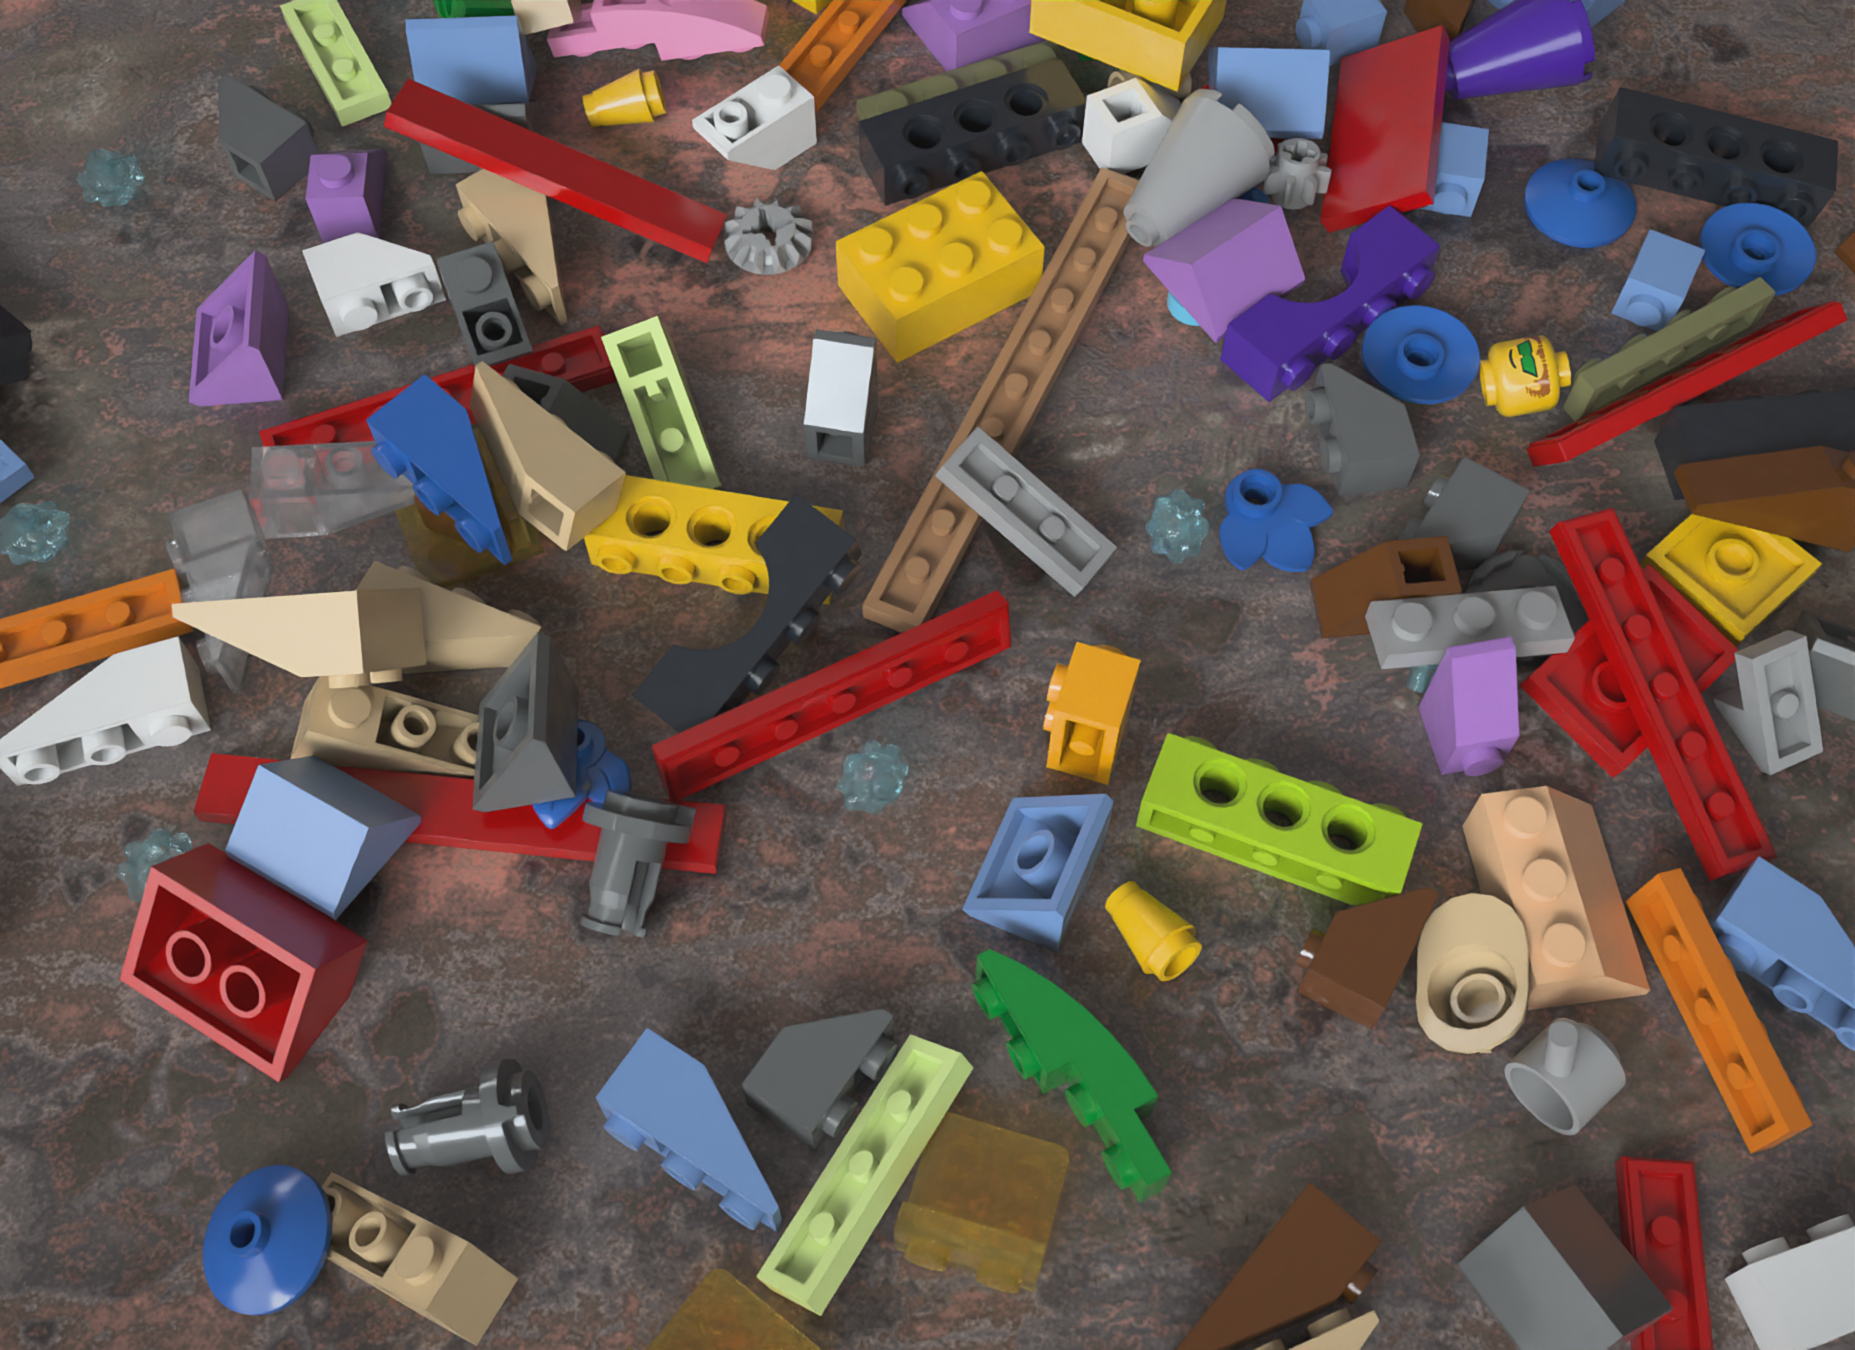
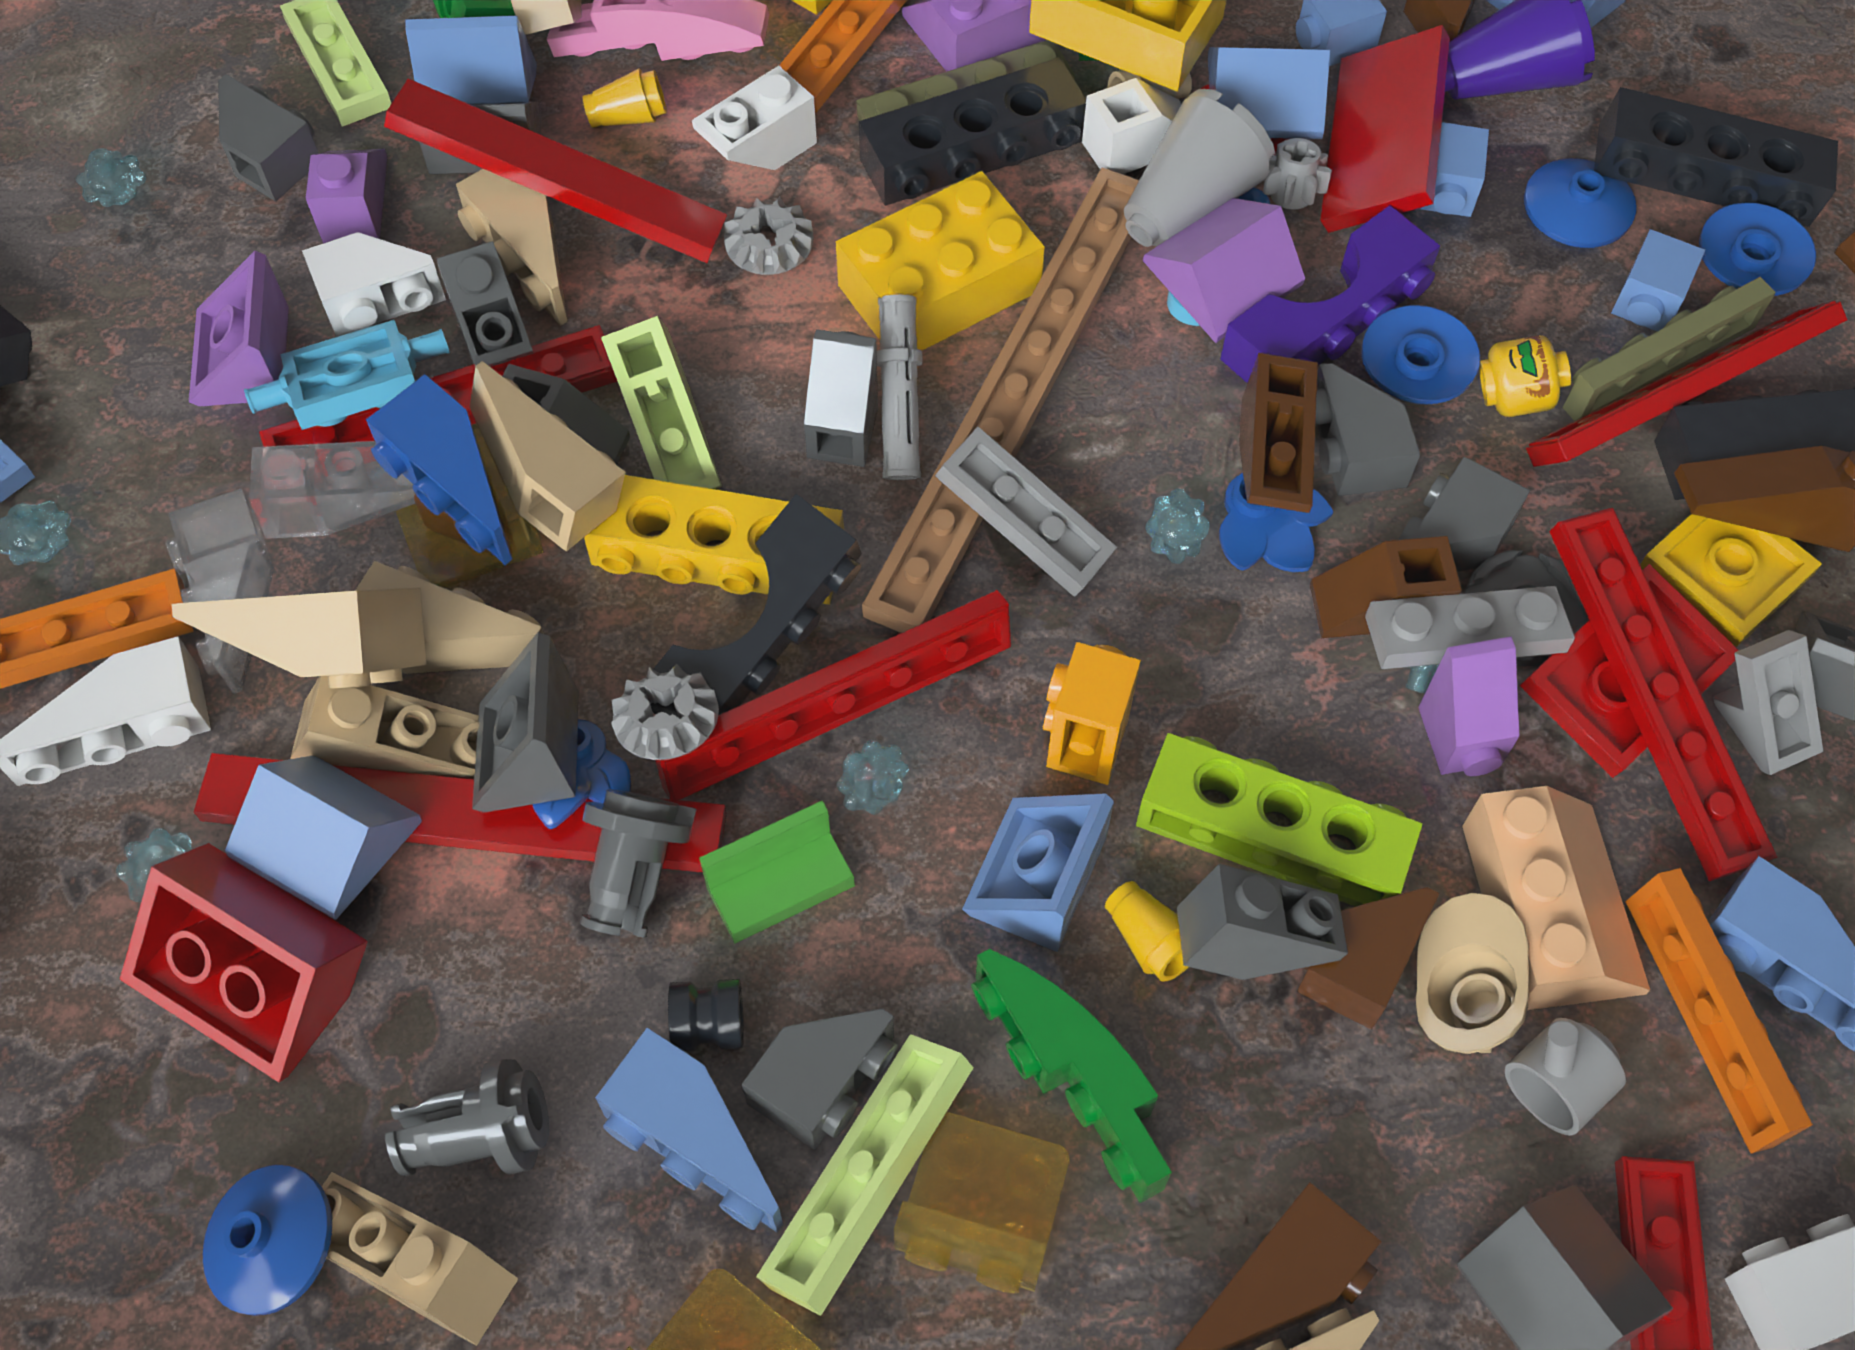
none -> medium azure plate [244,320,450,430]
none -> light grey gear [611,664,719,760]
none -> black wheel [668,979,744,1052]
none -> bright green panel [699,801,855,944]
none -> light grey pin [877,294,923,480]
none -> dark grey slope [1177,864,1348,980]
none -> reddish brown slope [1239,353,1318,513]

